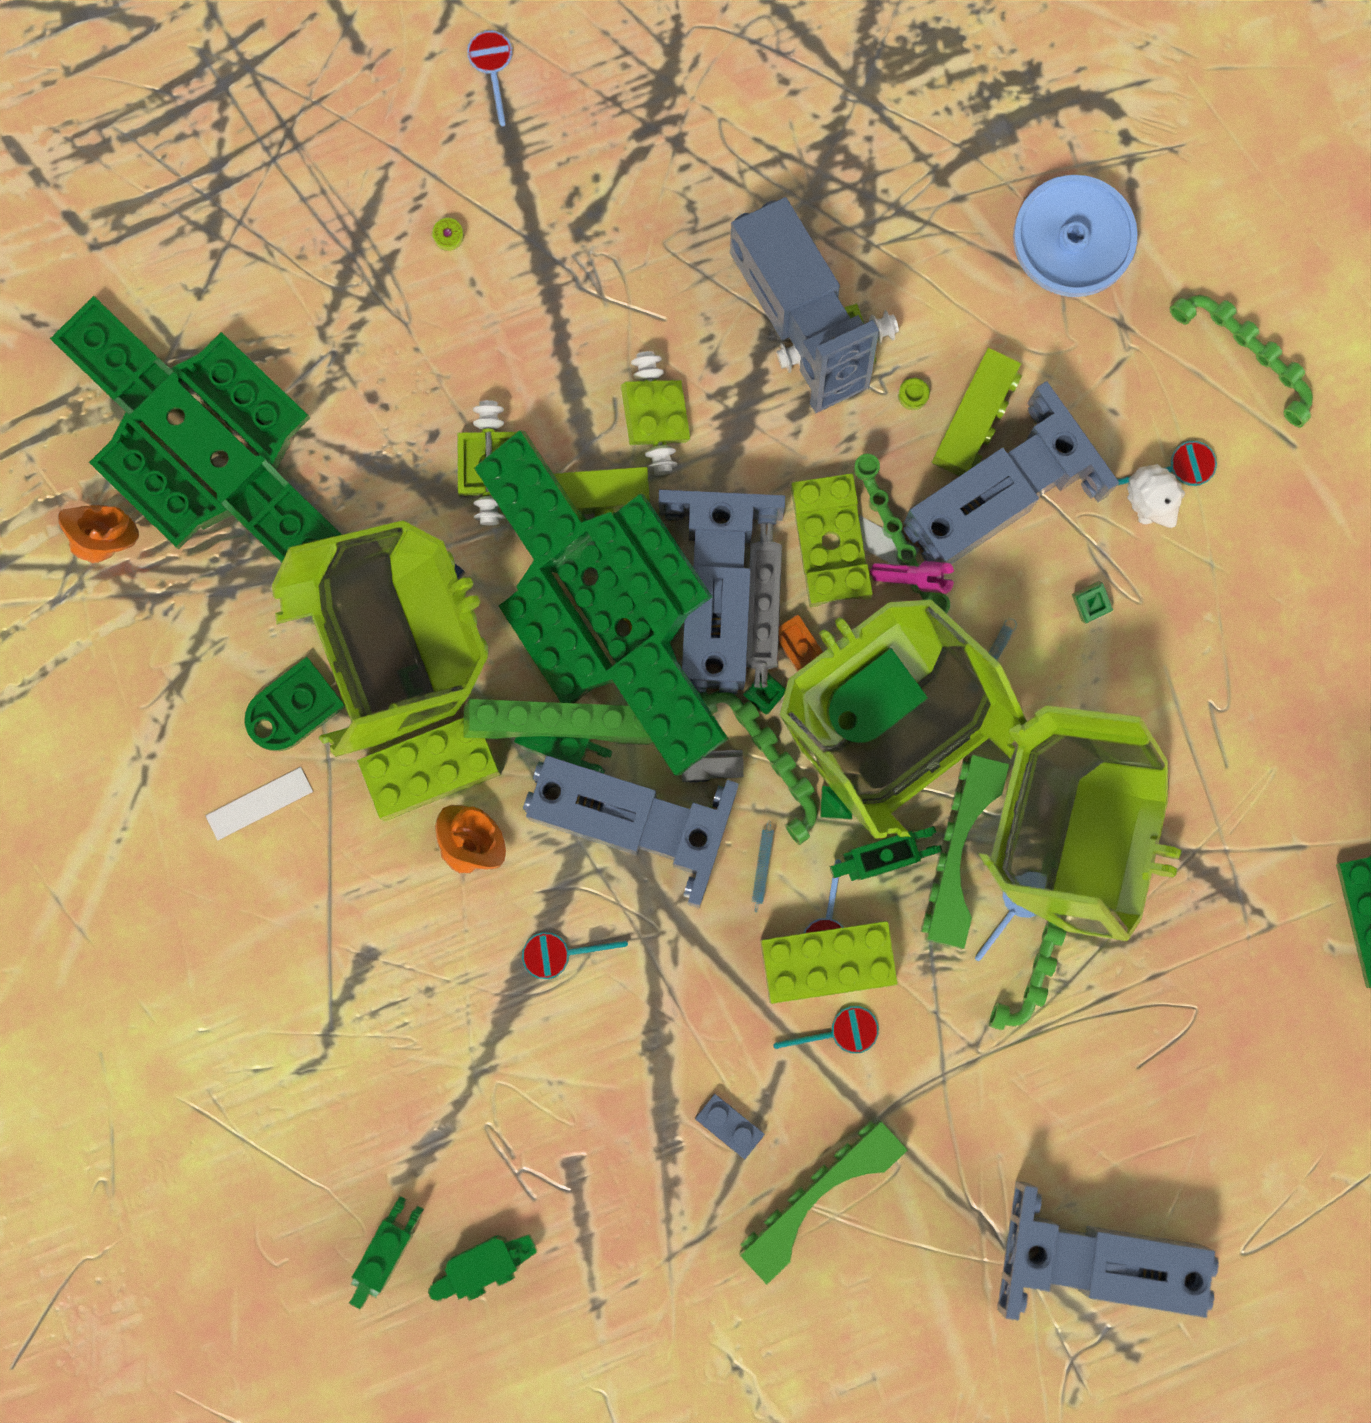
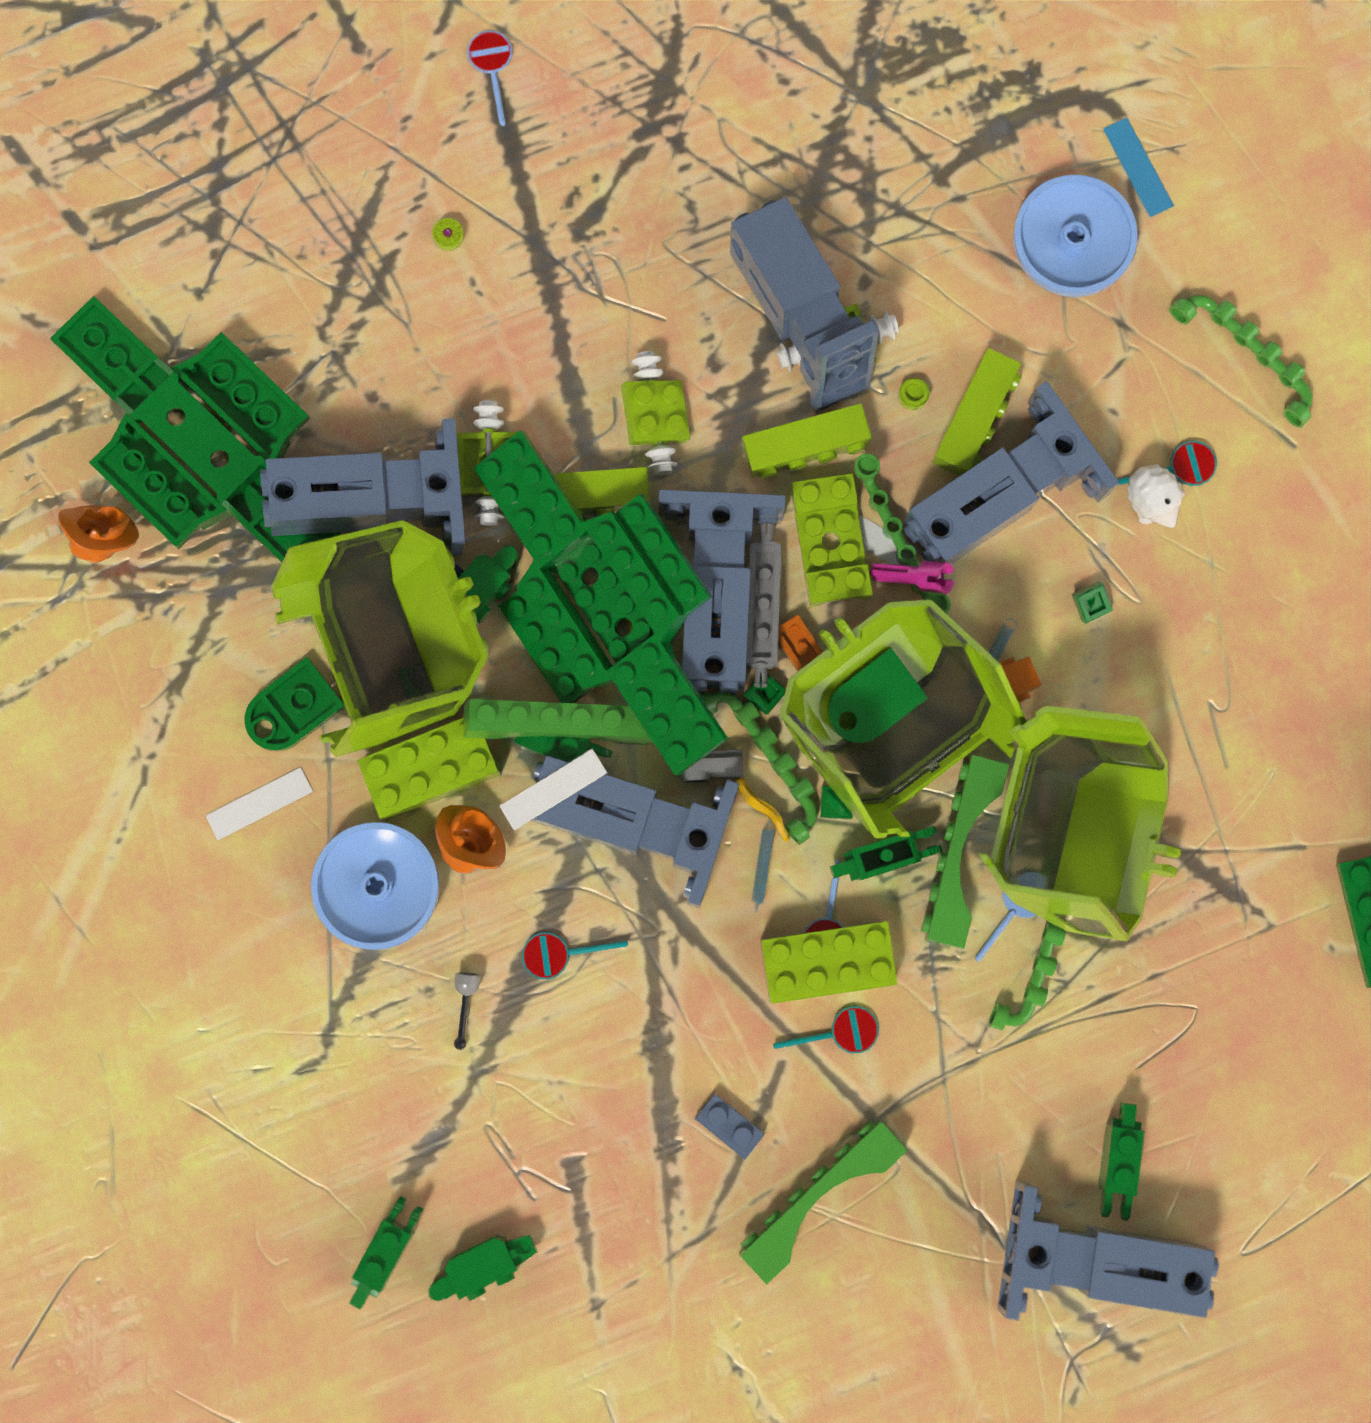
none -> sand blue brick [260,419,465,556]
none -> light blue dish [311,822,440,950]
none -> hinge [454,972,481,1050]
none -> green hinge [458,545,520,624]
none -> white sticker [499,749,607,830]
none -> yellow hair [735,777,790,842]
none -> lime brick [742,403,872,480]
none -> orange brick [999,656,1042,703]
none -> green hinge [1099,1102,1145,1221]
none -> dark azure sticker [1103,117,1174,218]

